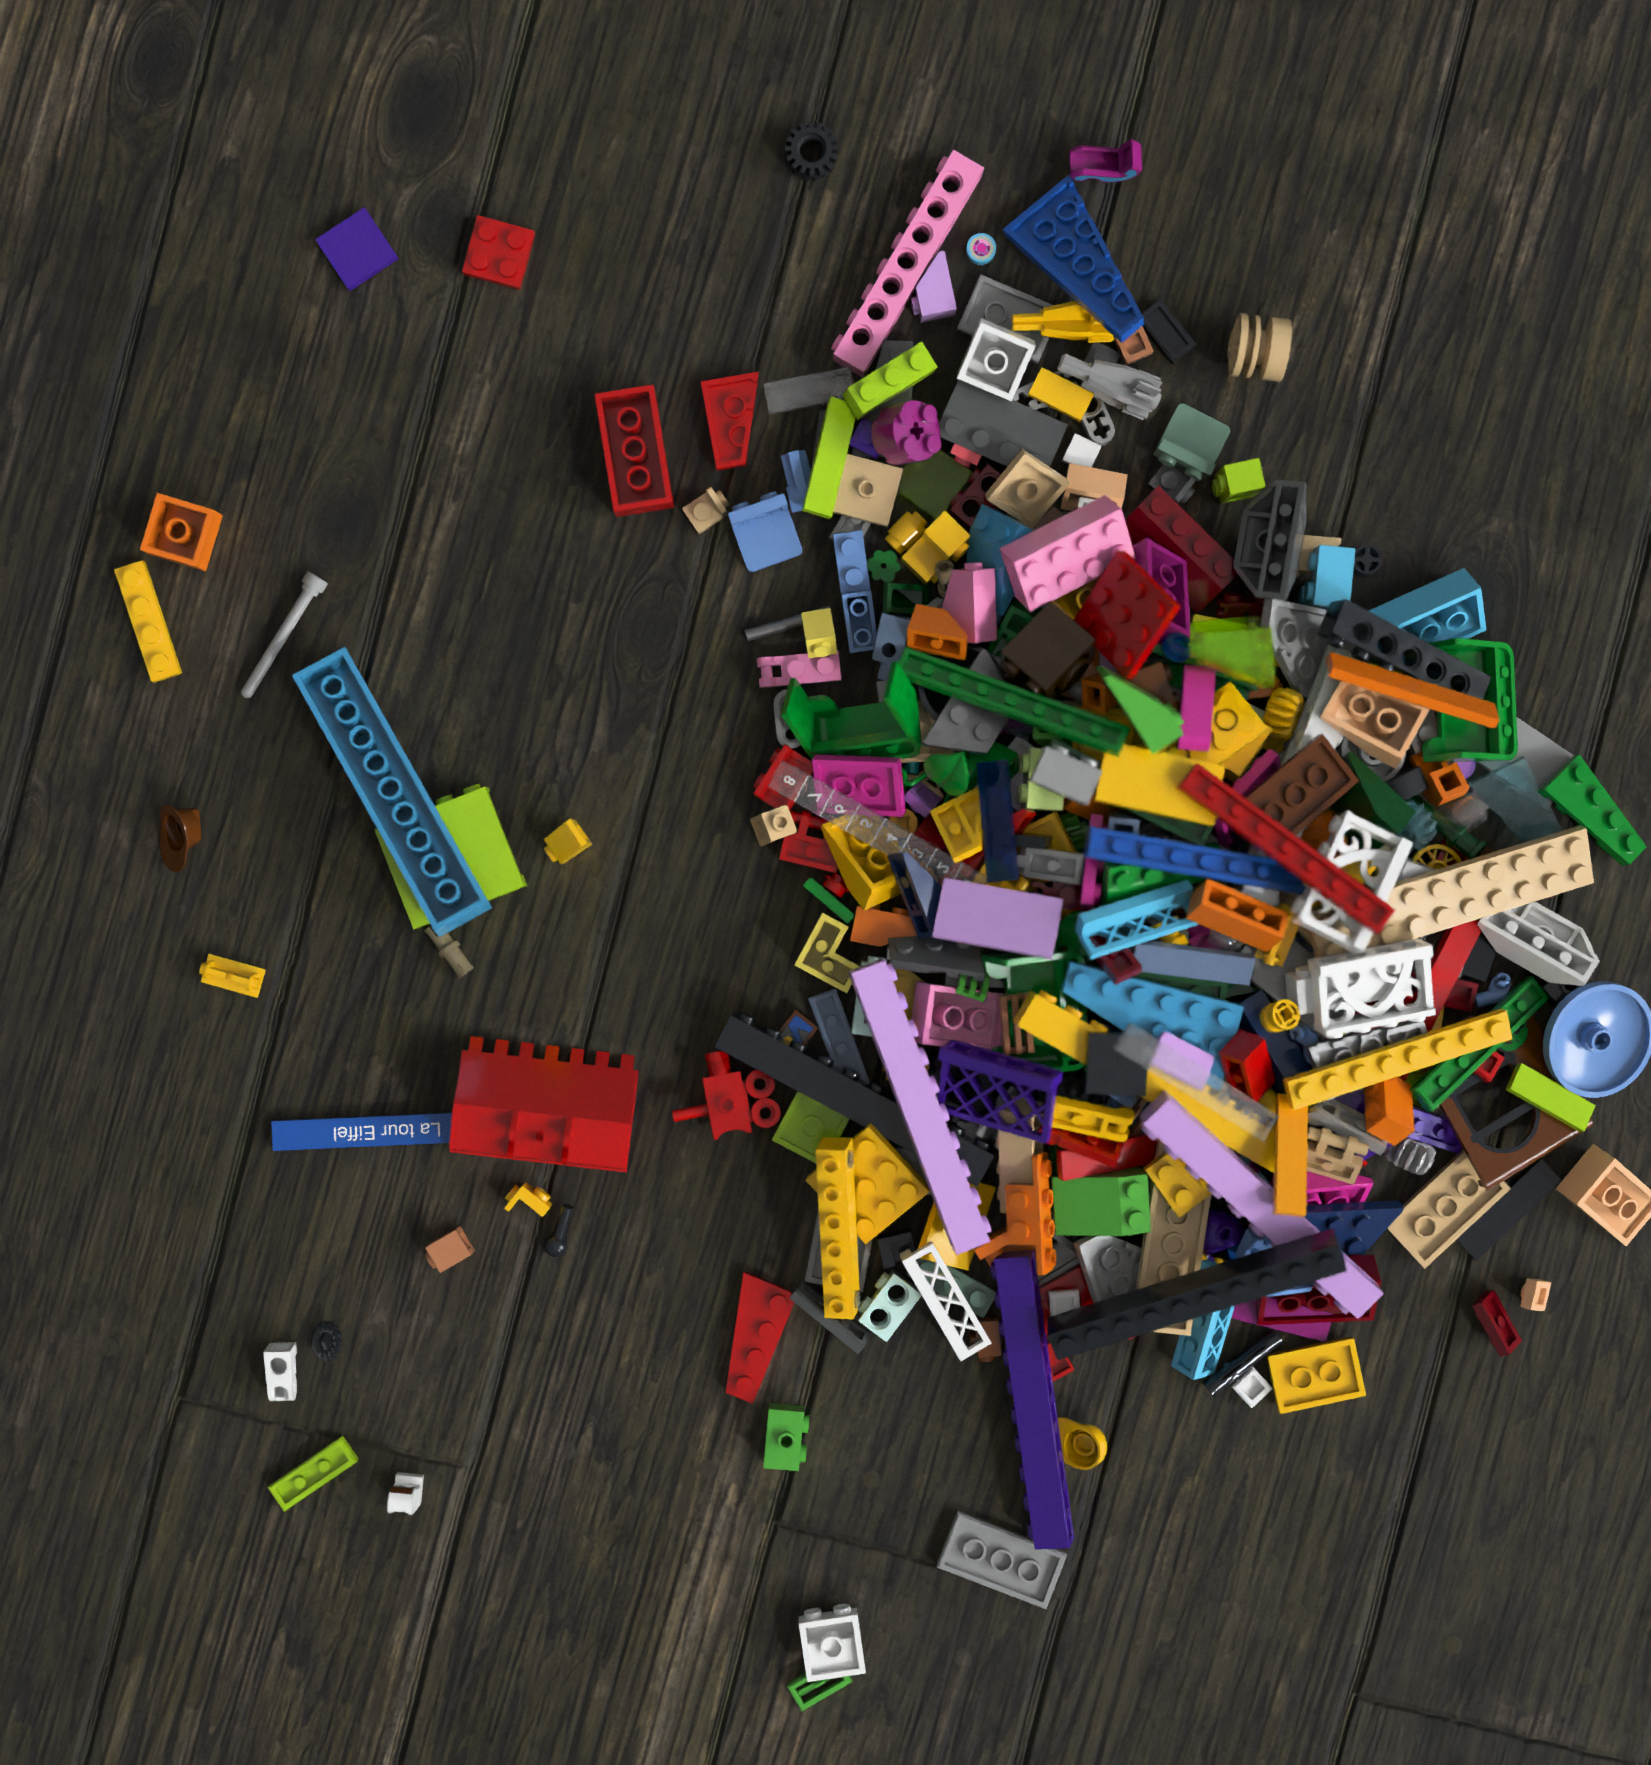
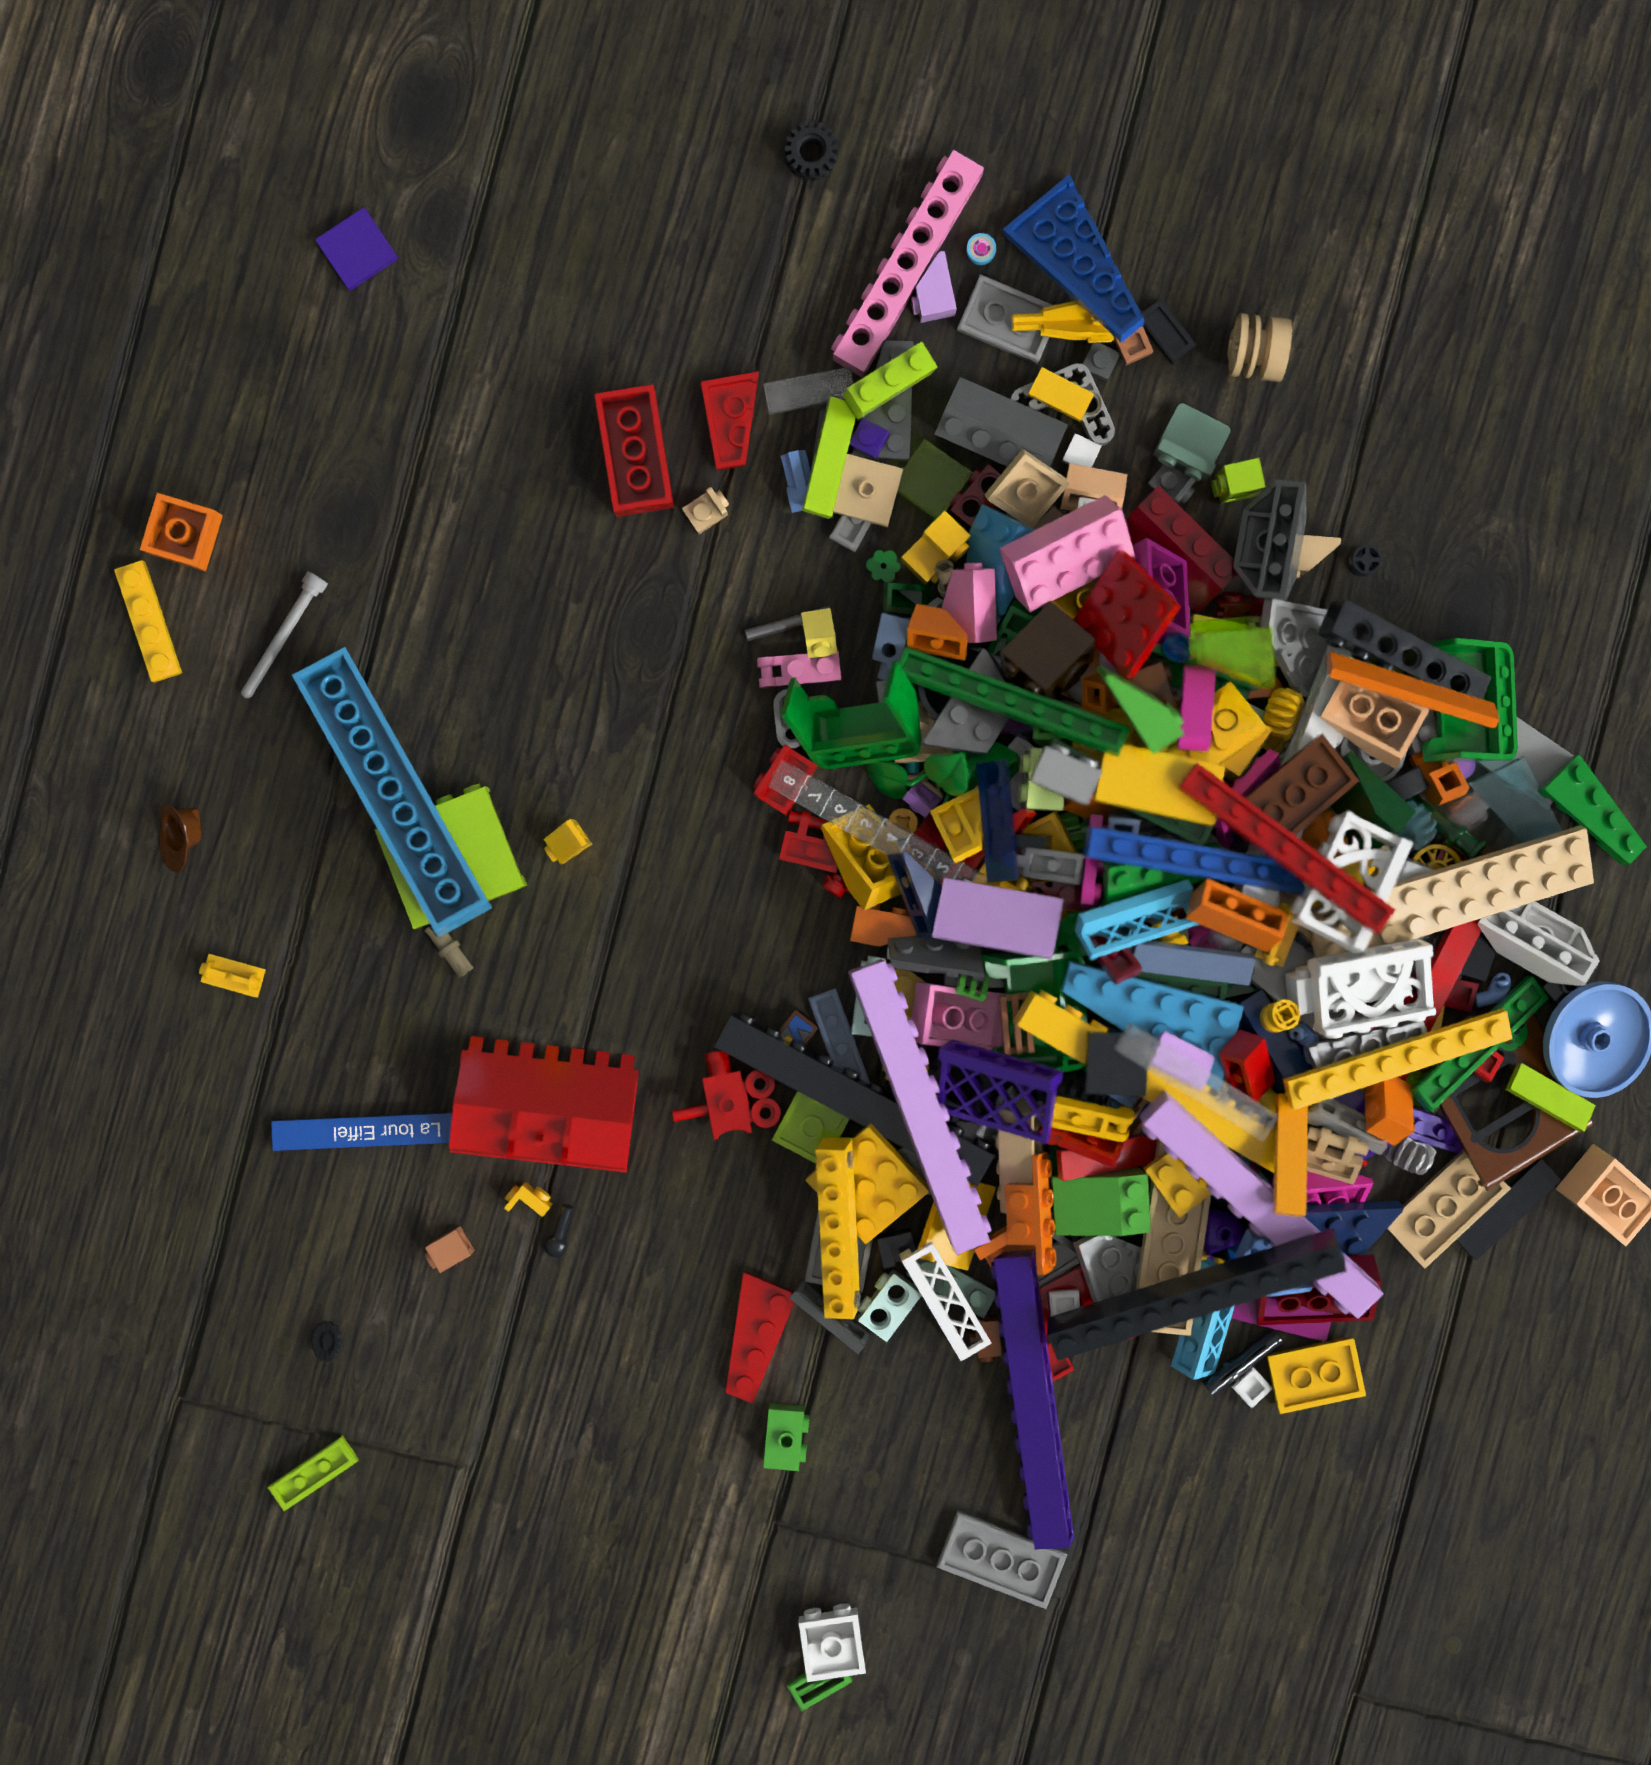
white leg [263,1342,297,1401] -> none
white leg [387,1472,424,1515] -> none
red plate [462,215,535,290] -> none
medium blue bracket [728,492,802,572] -> none
tan bracket [750,805,797,847] -> none
light yellow brick [794,912,860,993] -> none
green tile [803,878,854,924] -> none
dark pink plate [812,755,906,817] -> none
medium blue slope [833,529,877,653] -> none
magenta brick [871,401,941,465] -> none
yellow brick [884,511,928,555] -> none
coral plate [950,443,982,467] -> none
white brick [957,318,1036,401] -> none
light grey piece [1057,354,1162,420] -> none
yellow cap [1058,1417,1107,1470] -> none
magenta animal [1069,139,1142,182] -> none
medium azure brick [1298,545,1356,610] -> none
medium azure slope [1369,568,1486,664] -> none
dark red plate [1472,1289,1522,1357] -> none
light nougat plate [1520,1278,1551,1311] -> none

